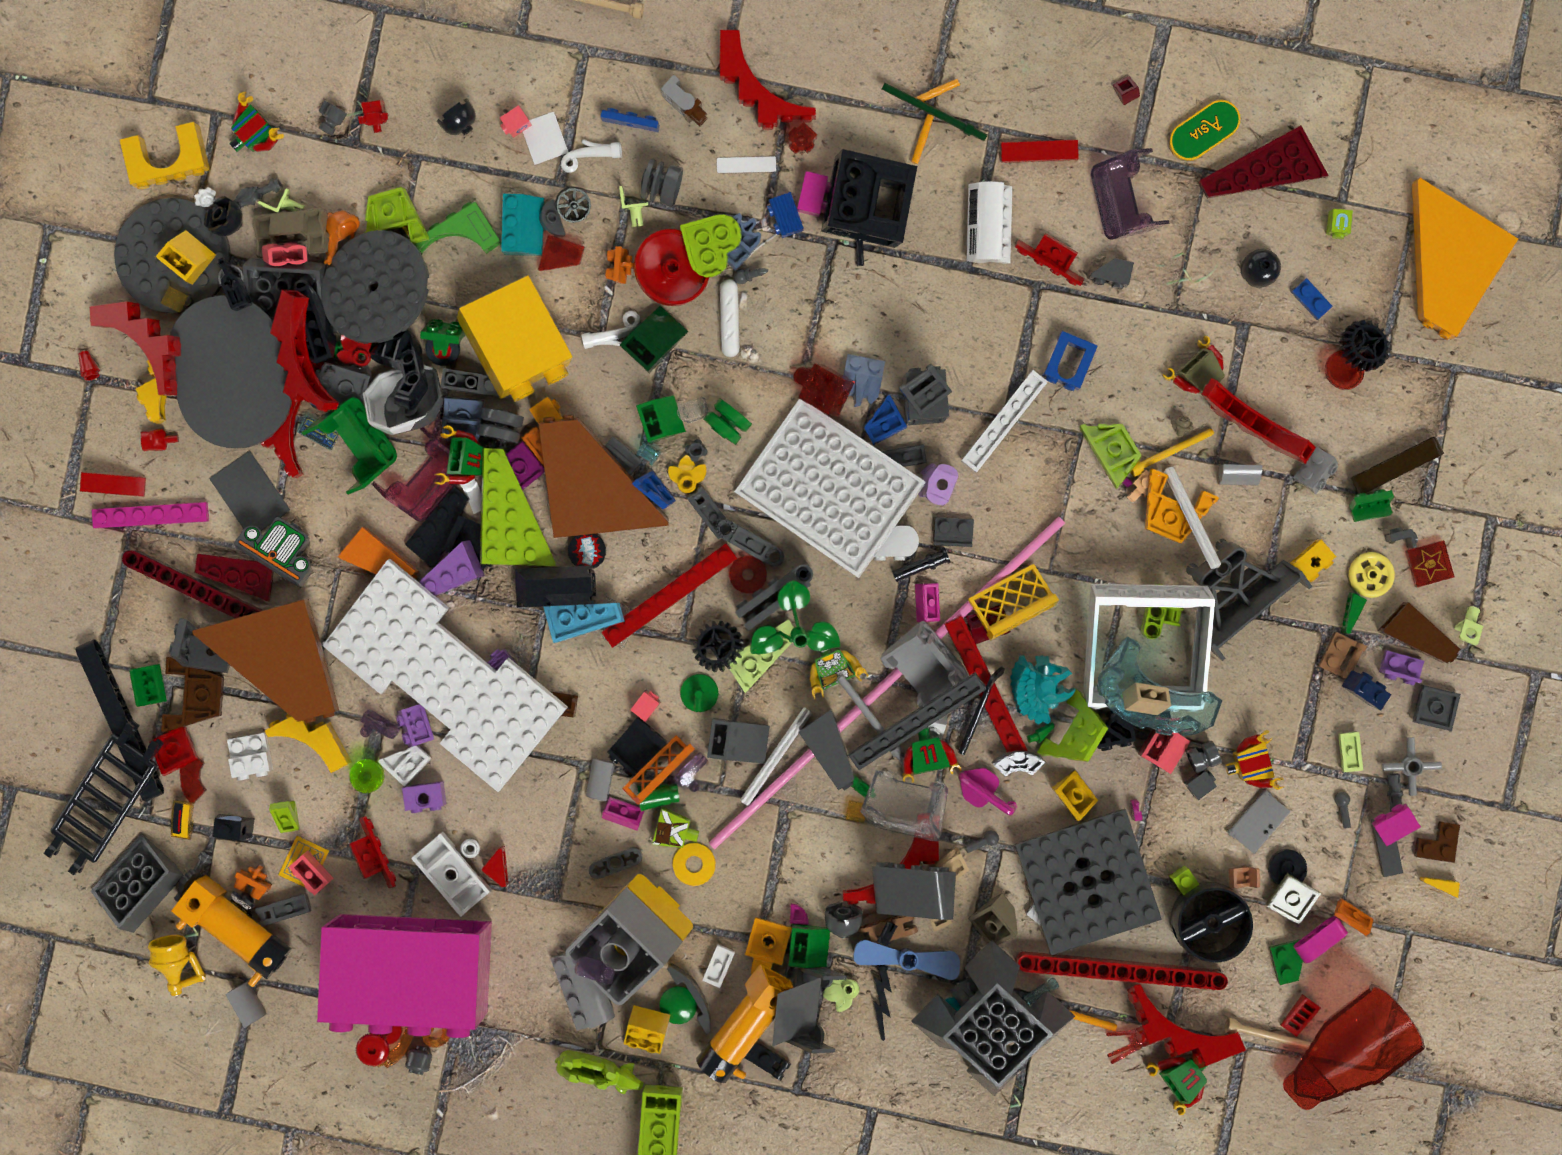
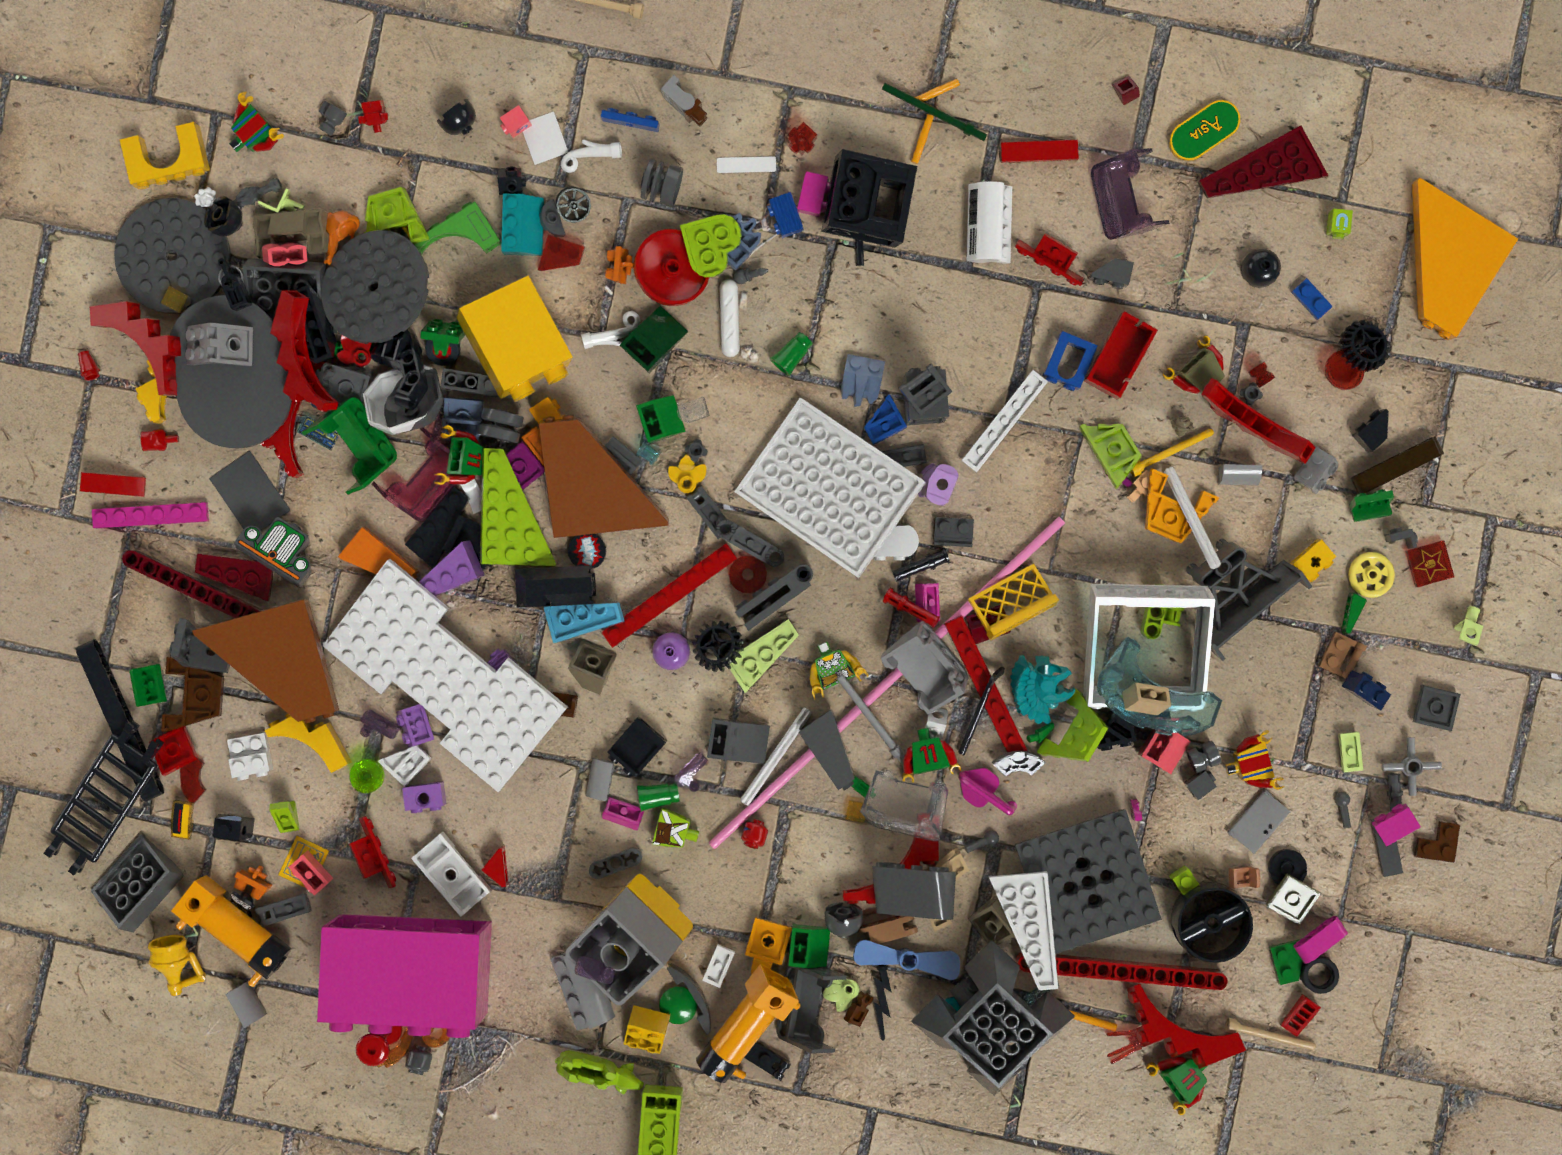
yellow slope [156,230,216,285] -> none
dark grey piece [174,851,213,902] -> none
white plate [460,839,480,858] -> none
yellowish green bracket [619,186,649,227] -> none
orange fence [622,735,695,805] -> none
coral brick [631,691,661,722] -> none
blue wing [632,471,676,509] -> none
yellow gear [673,843,716,886] -> none
green shield [680,674,719,712] -> none
green wheel [703,398,752,445] -> none
red arch [720,30,816,130] -> none
green plant [750,580,840,654] -> none
dark grey sticker [772,977,821,1047] -> none
dark pink tile [790,903,809,925] -> none
clear red brick [793,363,855,416] -> none
dark grey tile [848,672,986,770] -> none
black pin [877,920,898,947] -> none
yellow slope [1051,770,1098,821] -> none
clear red windscreen [1283,984,1425,1110] -> none
orange plate [1334,898,1374,936] -> none
reddish brown slope [1377,602,1460,663] -> none
medium lavender bracket [1379,650,1424,686] -> none
yellow piece [1420,877,1460,898] -> none
none -> light grey bracket [185,323,253,366]
none -> black brick [497,166,526,195]
none -> dark tan slope [568,640,617,695]
none -> medium lavender cylinder [652,632,691,670]
none -> red head [741,819,769,849]
none -> green plant [770,332,813,377]
none -> reddish brown plate [844,991,873,1027]
none -> red pin [883,587,940,628]
none -> white wing [989,871,1058,990]
none -> red piece [1084,311,1158,400]
none -> dark grey plate [1240,382,1263,405]
none -> clear red wheel [1248,361,1275,388]
none -> black tyre [1300,955,1339,994]
none -> black slope [1352,409,1389,453]

